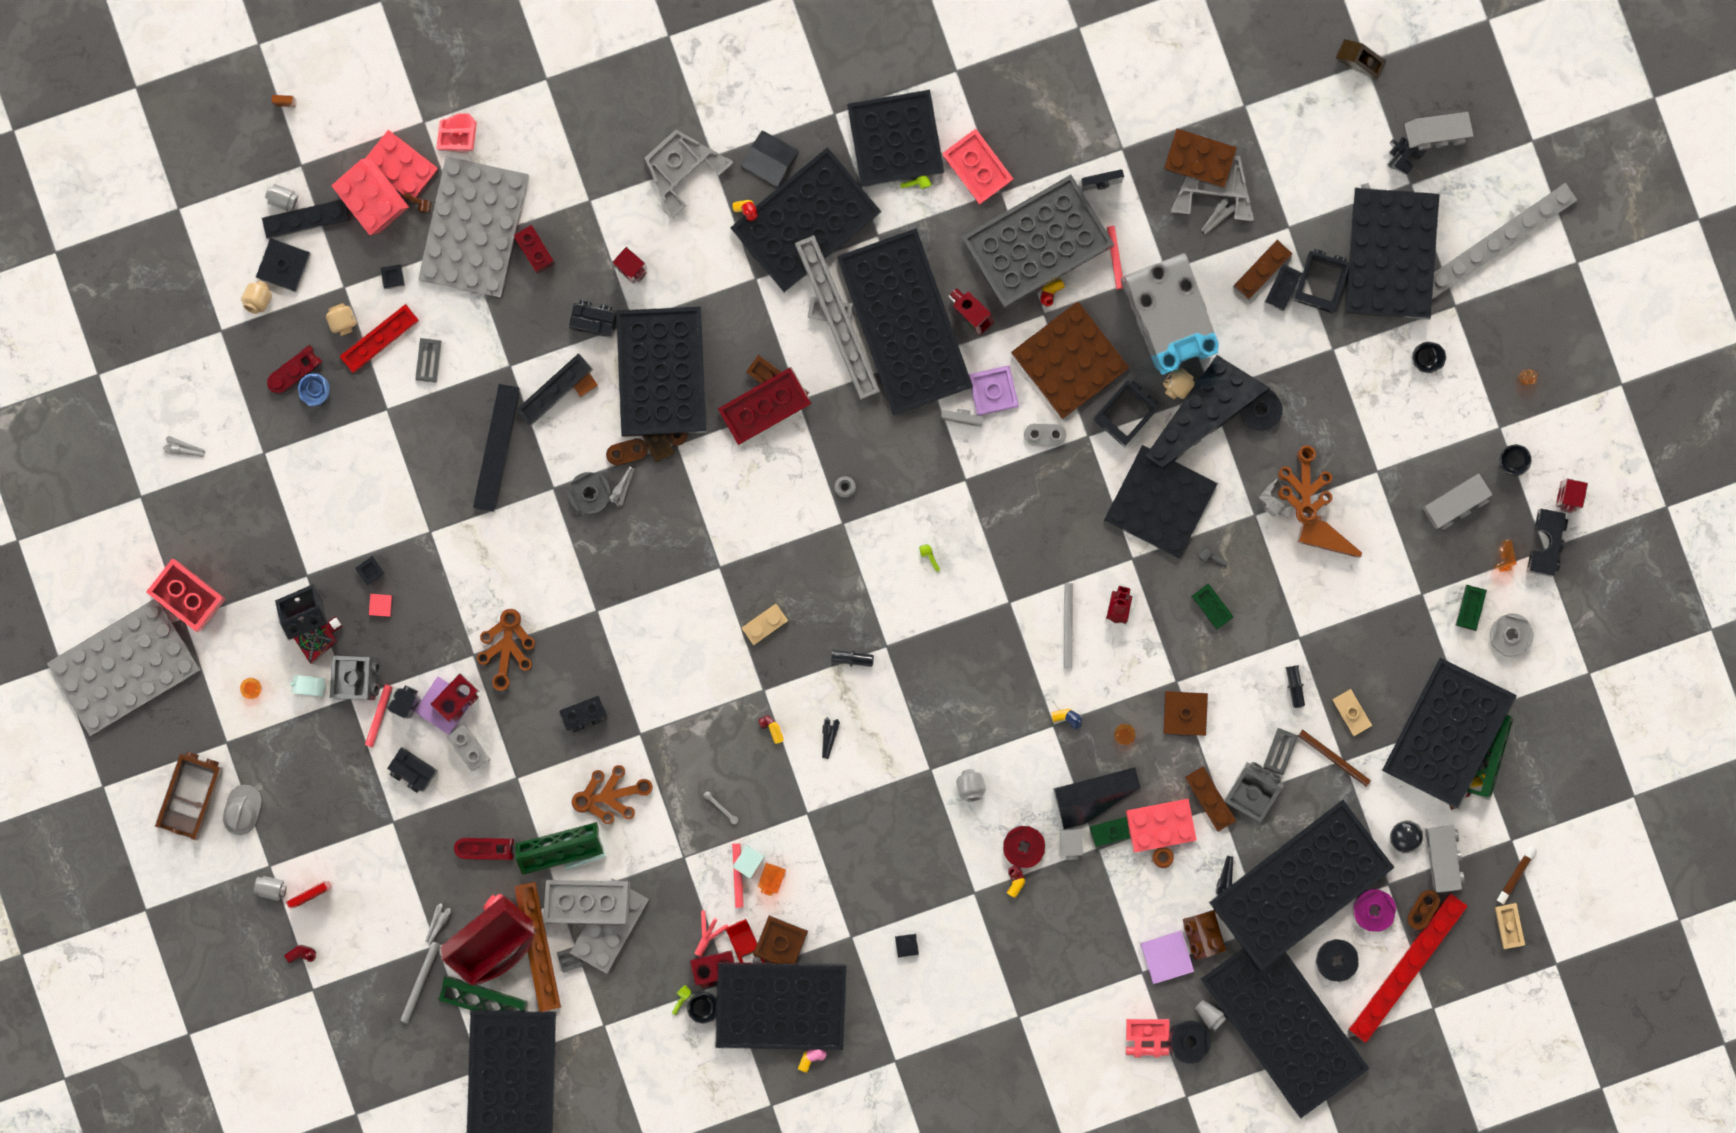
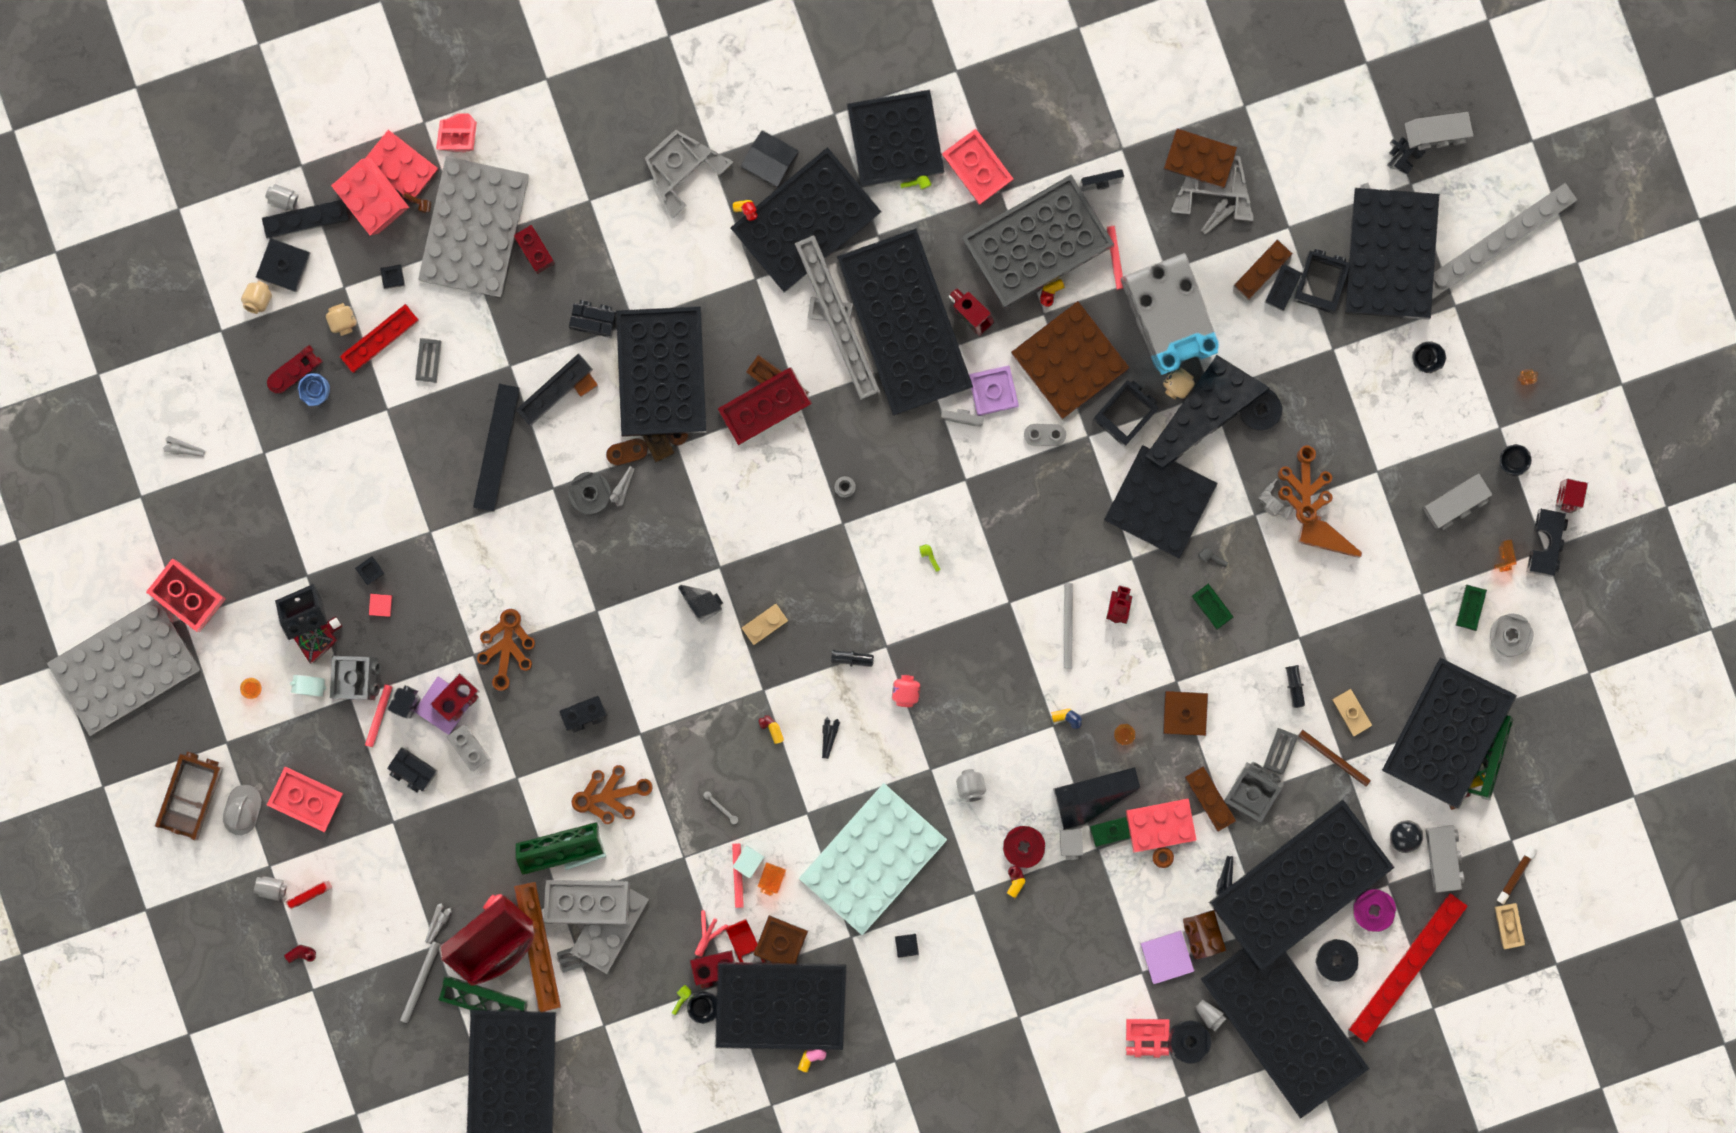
dark orange tile [272,95,296,107] -> none
dark red plate [454,838,514,860] -> none
dark red brick [612,247,647,284] -> none
dark brown slope [1336,39,1386,80] -> none
reddish brown plate [1407,890,1440,930] -> none
none -> coral plate [267,767,344,832]
none -> black wedge [678,585,724,623]
none -> light aqua plate [799,783,947,935]
none -> coral head [892,675,921,707]

